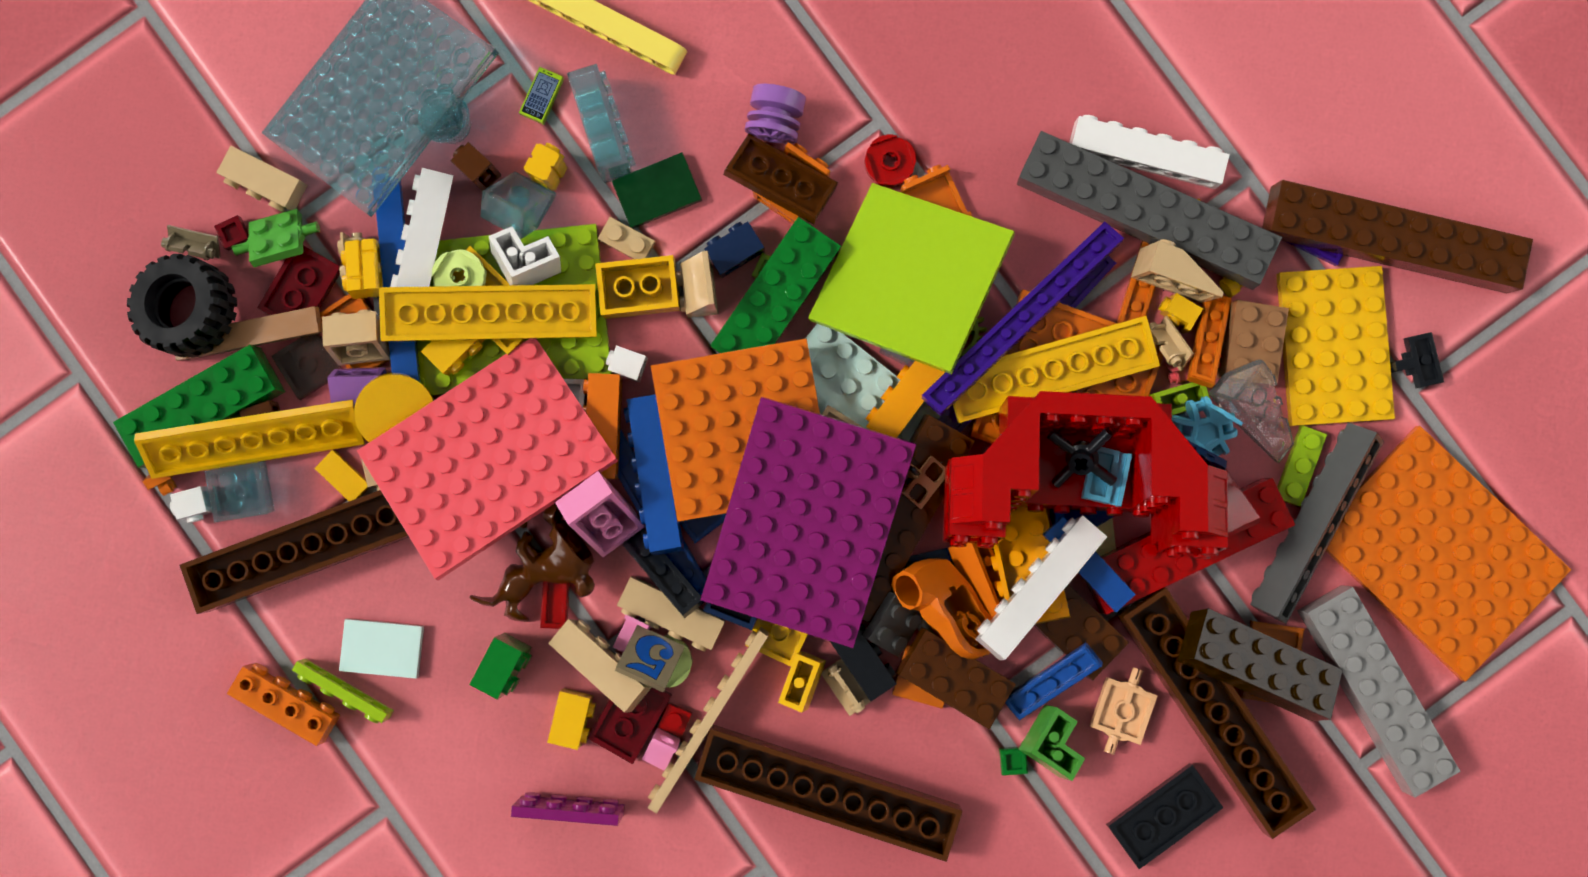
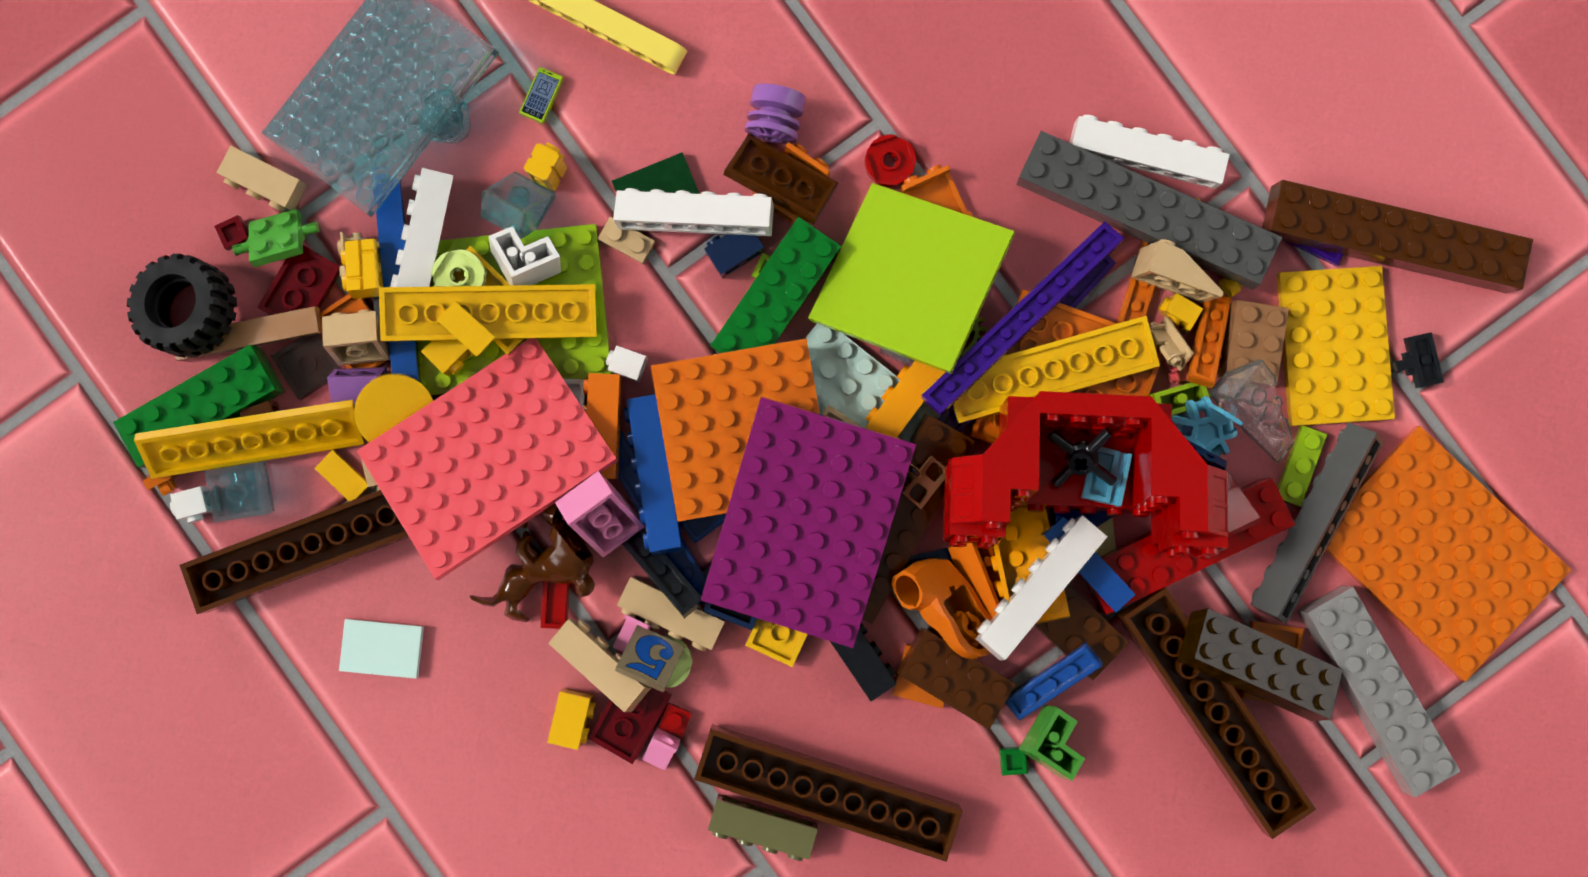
dark tan hinge [161,225,221,260] -> none
orange brick [227,663,341,746] -> none
lime plate [292,658,394,723] -> none
reddish brown brick [450,142,502,193] -> none
green brick [469,633,532,700] -> none
magenta plate [511,792,625,826] -> none
clear light blue brick [567,64,636,183] -> none
yellow brick [595,255,681,319] -> none
tan plate [648,627,770,814] -> none
tan slope [676,251,718,318] -> none
yellow brick [778,651,826,713] -> none
tan hinge [821,659,871,716] -> none
dark grey plate [862,591,923,657] -> none
light nougat plate [1089,667,1158,755] -> none
black plate [1106,763,1223,869] -> none
none -> yellow tile [437,301,495,357]
none -> white brick [613,188,774,236]
none -> olive brick [708,794,818,861]

